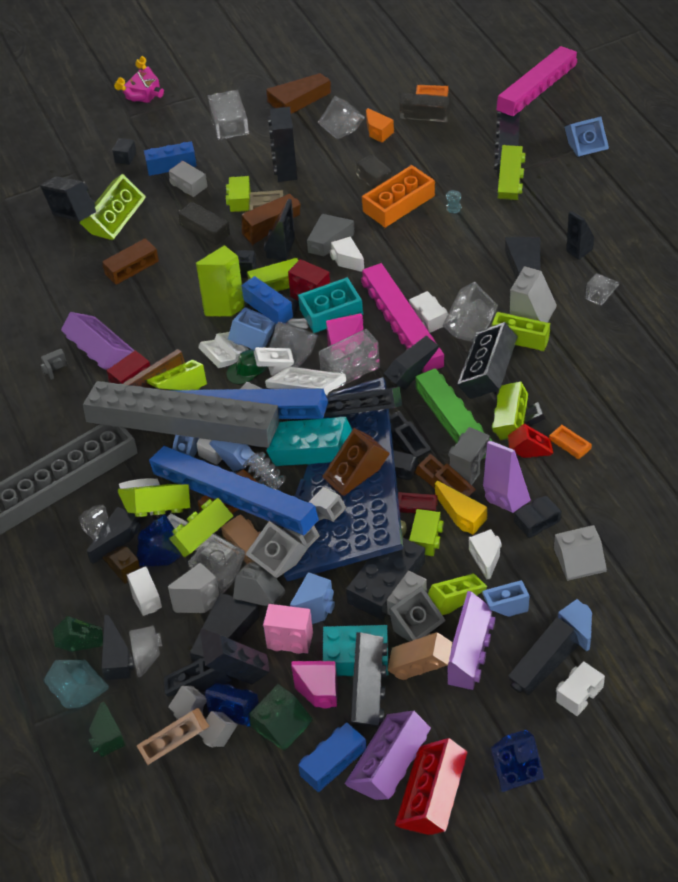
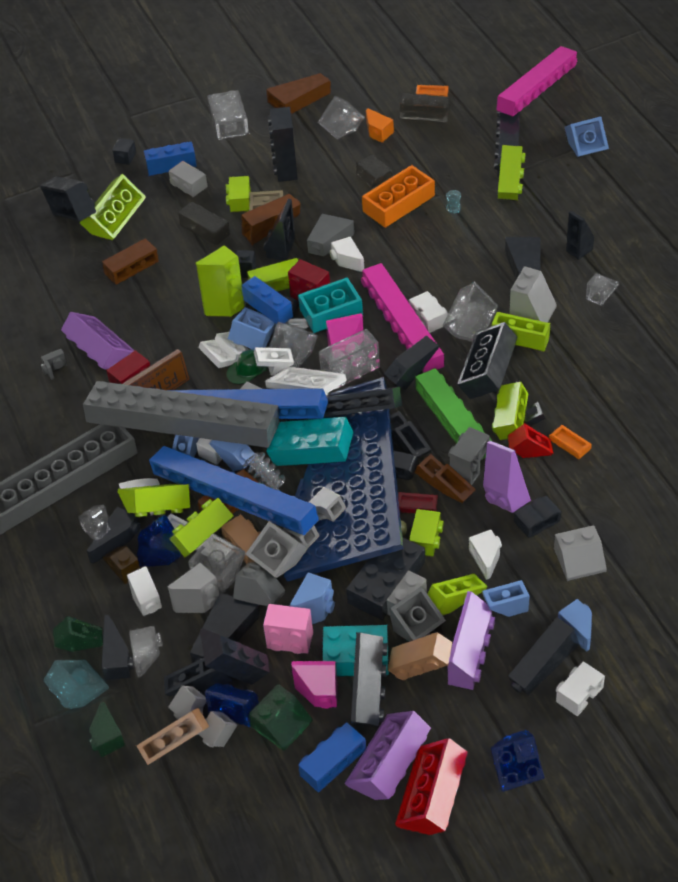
dark pink torso [114,56,164,103] -> none
lime slope [147,360,207,390] -> none
reddish brown slope [322,428,390,496] -> none
yellow slope [435,481,487,535] -> none

